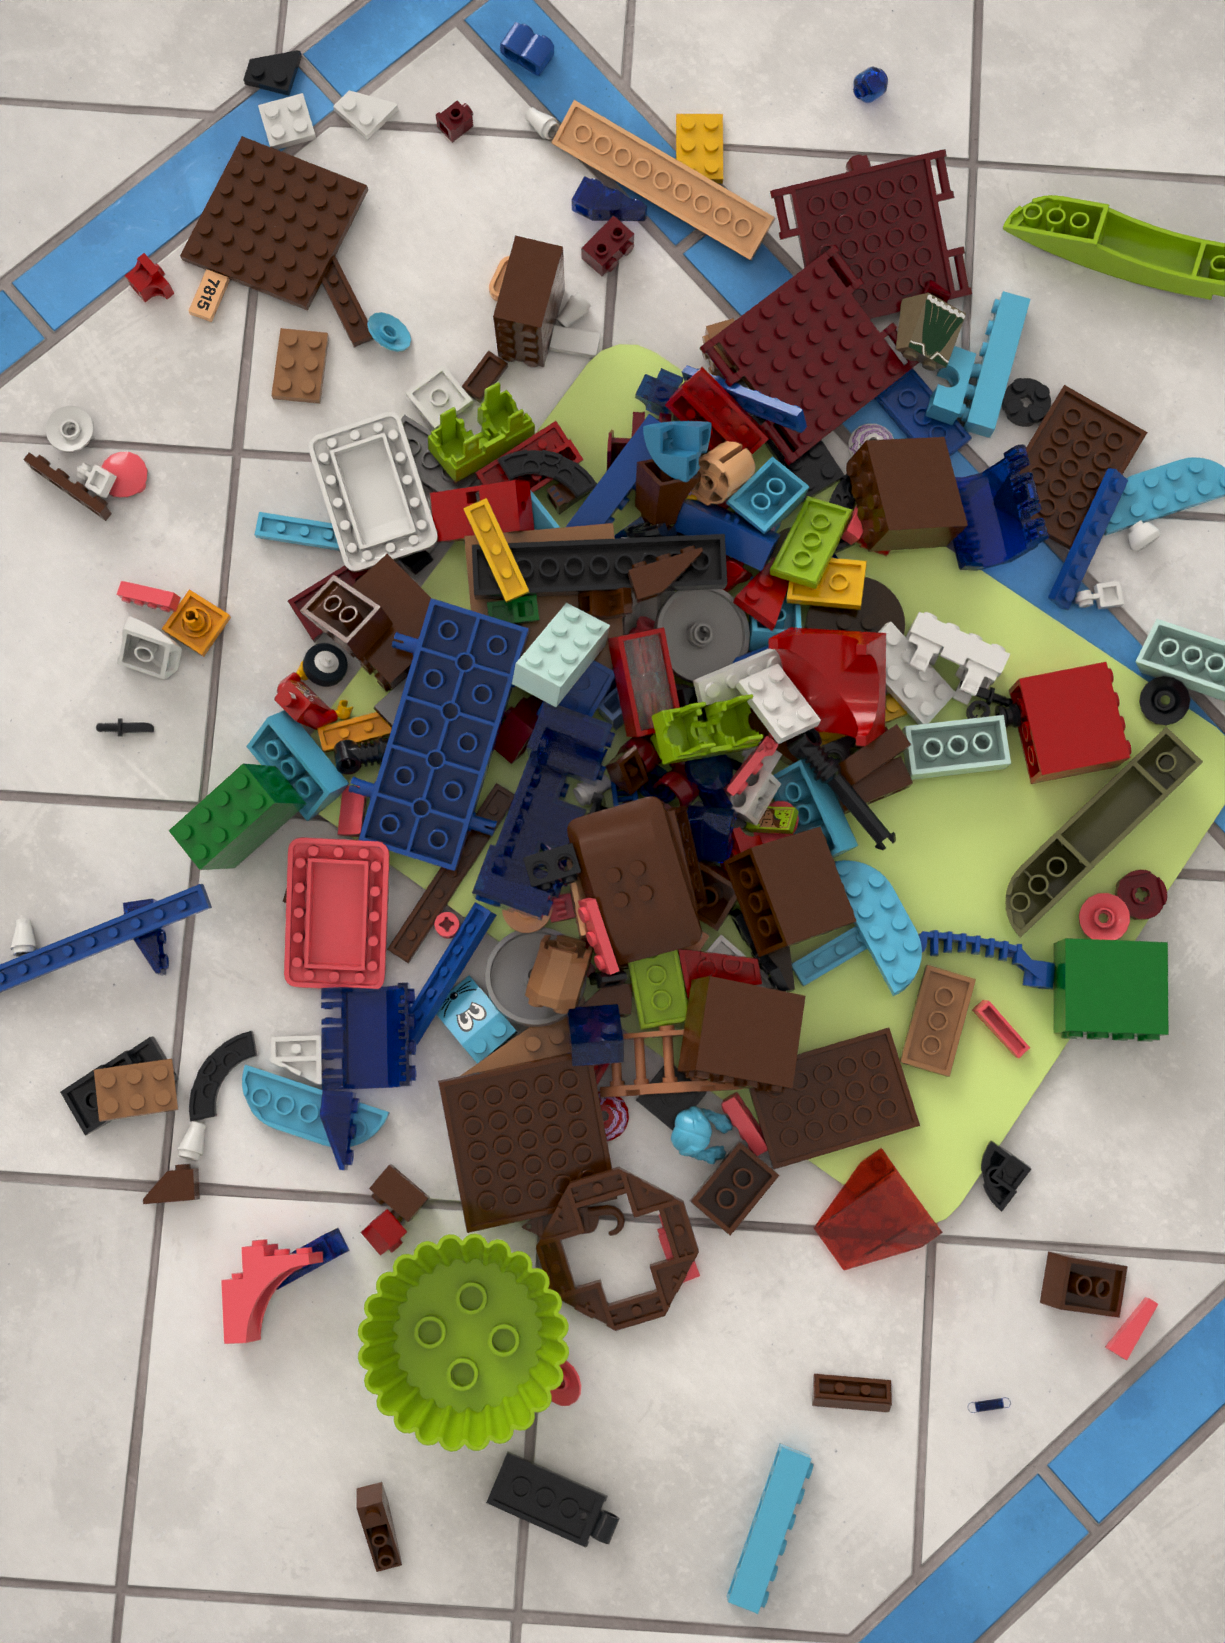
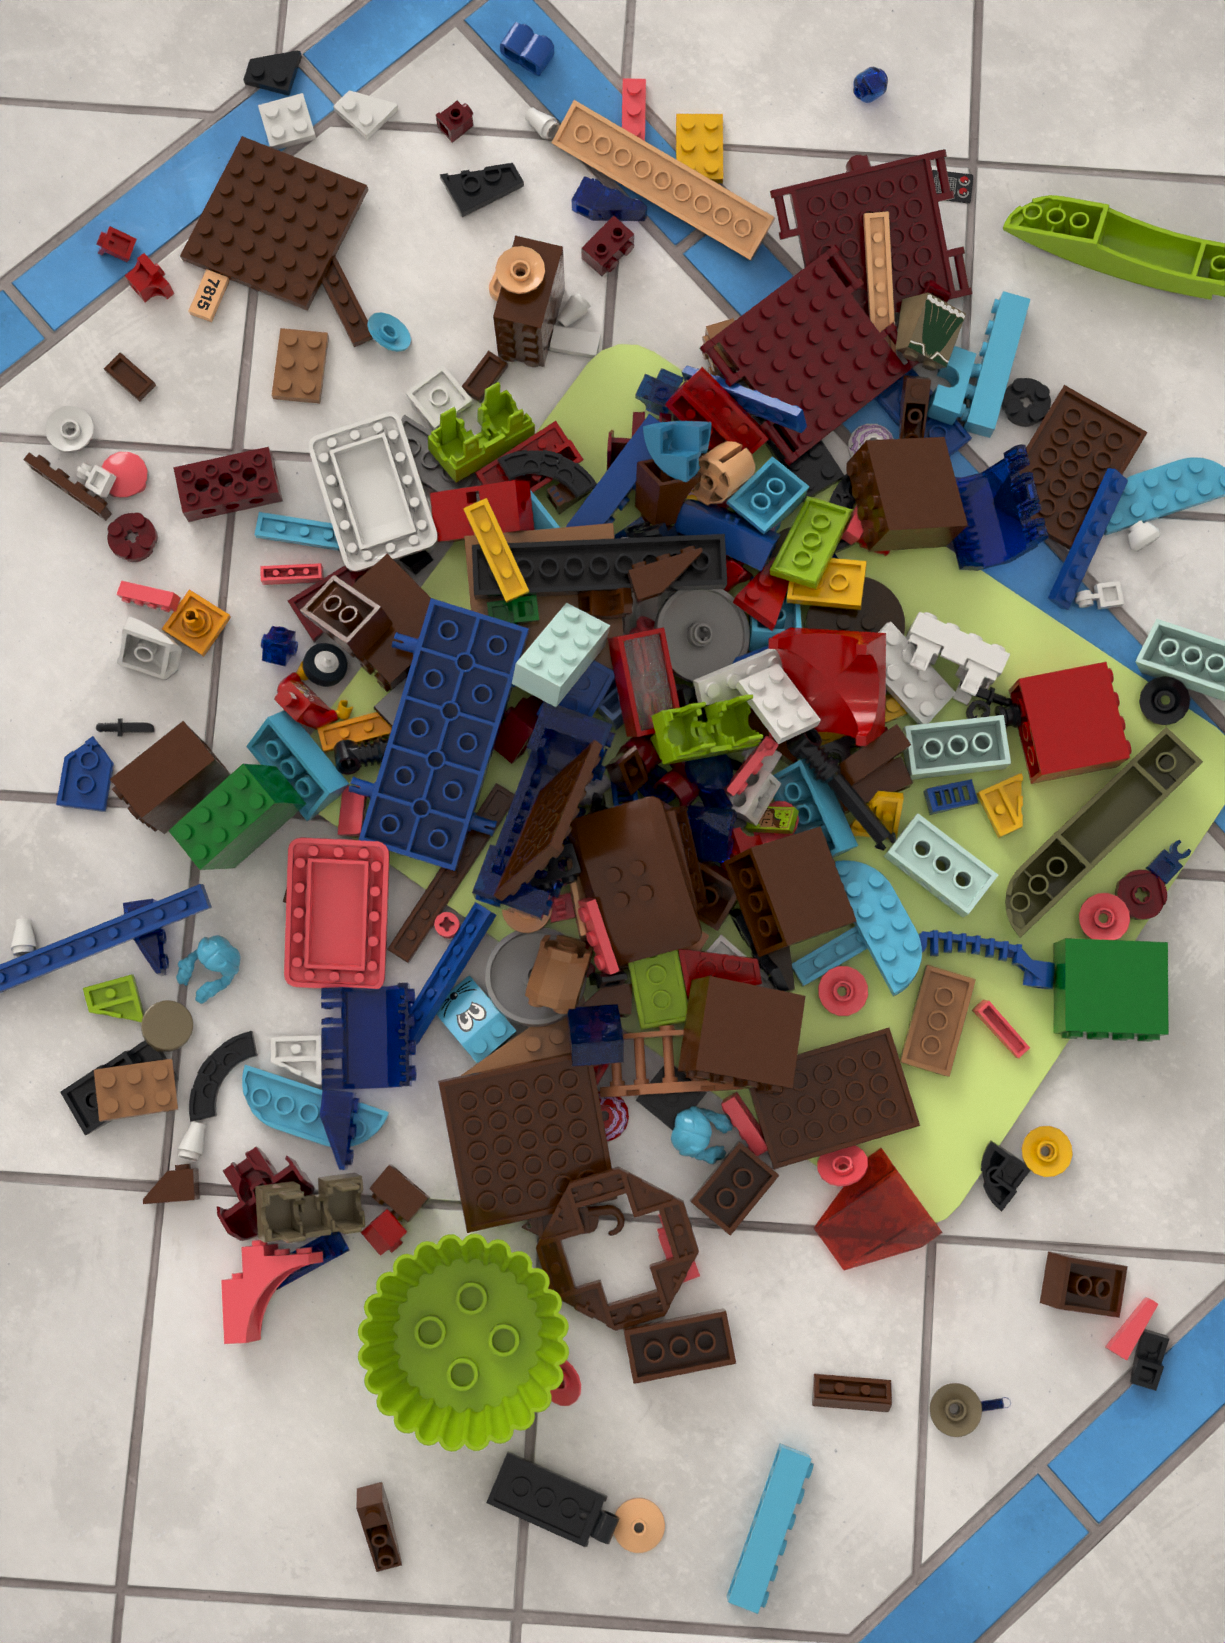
none -> blue tile [56,736,114,812]
none -> lime wing [83,974,144,1022]
none -> red bracket [96,226,137,262]
none -> reddish brown tile [104,352,156,402]
none -> dark red plate [107,513,158,562]
none -> reddish brown brick [110,721,231,834]
none -> dark tan tile [141,1000,193,1052]
none -> dark red brick [173,447,283,522]
none -> medium azure hair [176,935,241,1004]
none -> dark red piece [217,1146,315,1241]
none -> dark tan piece [255,1173,365,1243]
none -> coral piece [260,563,324,585]
none -> clear blue brick [261,626,298,666]
none -> black wing [440,162,524,217]
none -> reddish brown plate [493,740,603,901]
none -> light nougat dish [495,246,545,294]
none -> light nougat dish [614,1498,665,1553]
none -> coral plate [622,78,646,141]
none -> reddish brown brick [623,1308,736,1384]
none -> coral dish [817,1145,868,1186]
none -> coral dish [818,966,868,1016]
none -> yellow wing [850,791,904,839]
none -> light nougat plate [863,211,896,354]
none -> light aqua brick [883,813,998,917]
none -> reddish brown slope [899,375,931,439]
none -> blue slope [923,779,978,815]
none -> dark tan dish [930,1383,982,1437]
none -> black sticker [932,170,973,203]
none -> yellow wing [977,773,1023,838]
none -> yellow dish [1021,1126,1073,1177]
none -> black slope [1130,1329,1169,1391]
none -> clear blue plate [1146,840,1191,885]

